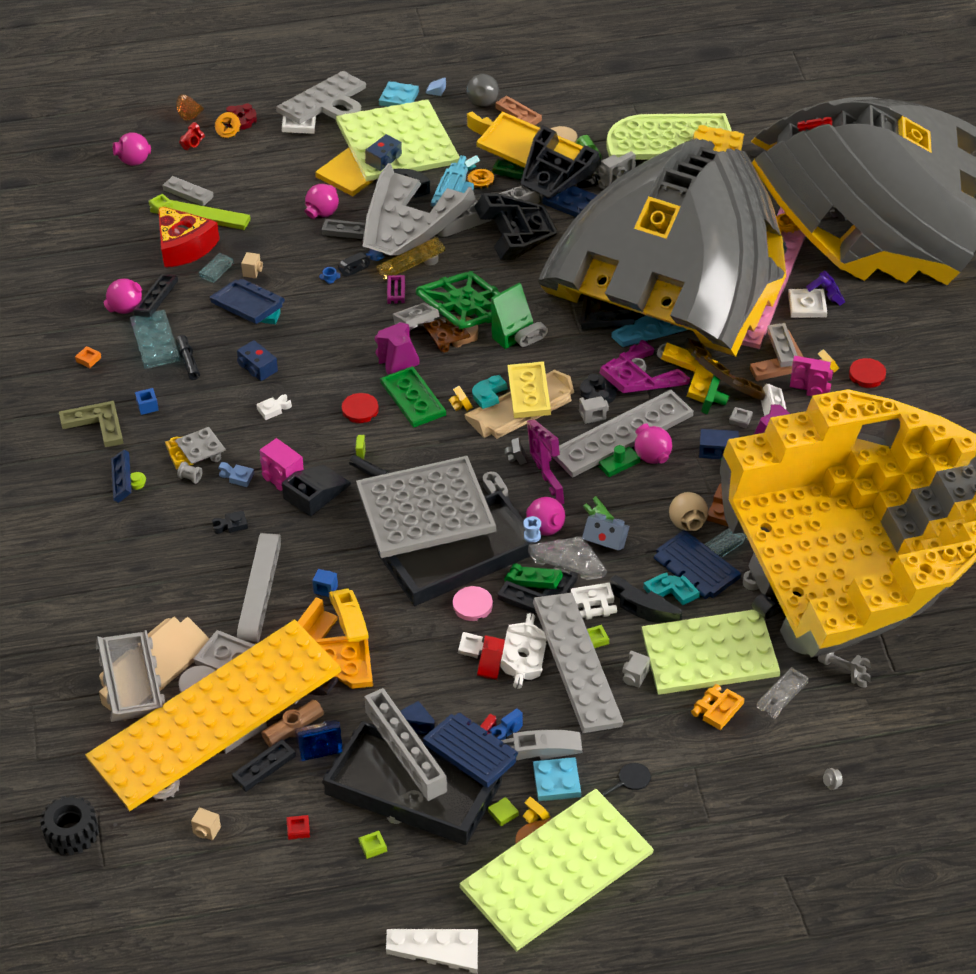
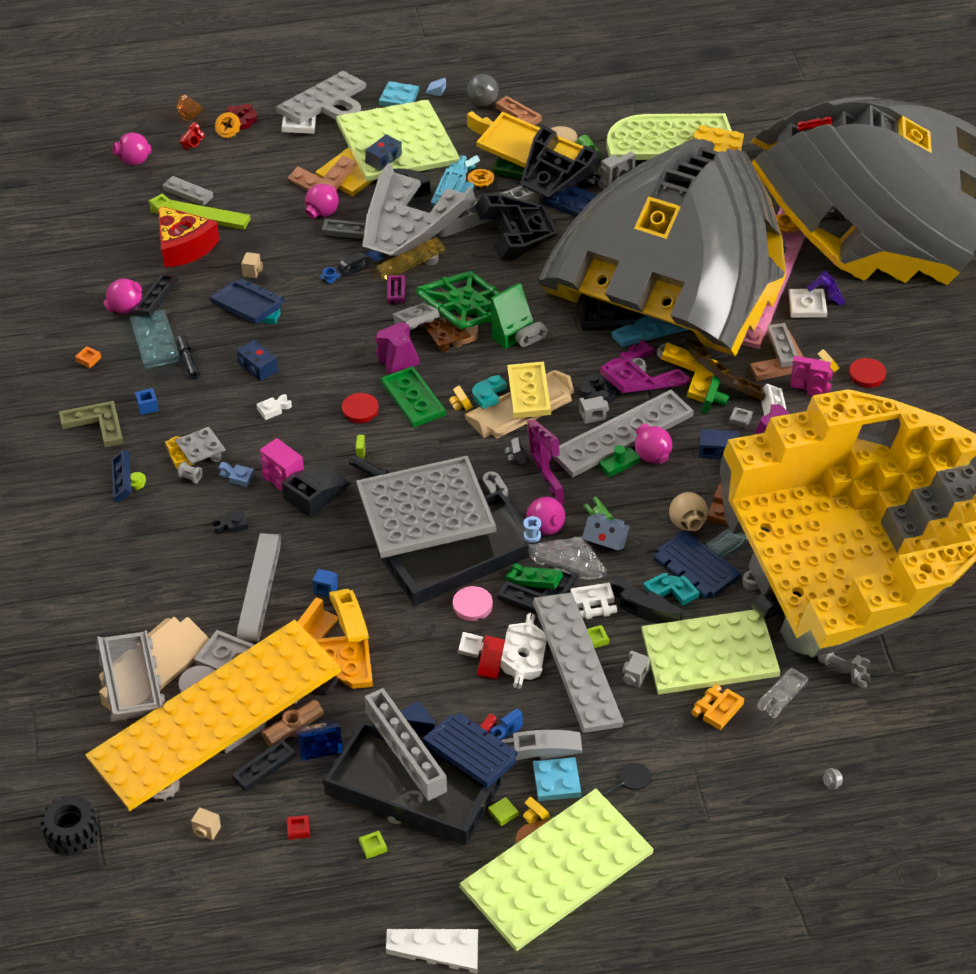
clear light blue tile [199,253,234,283] -> none
none -> nougat plate [288,155,357,191]

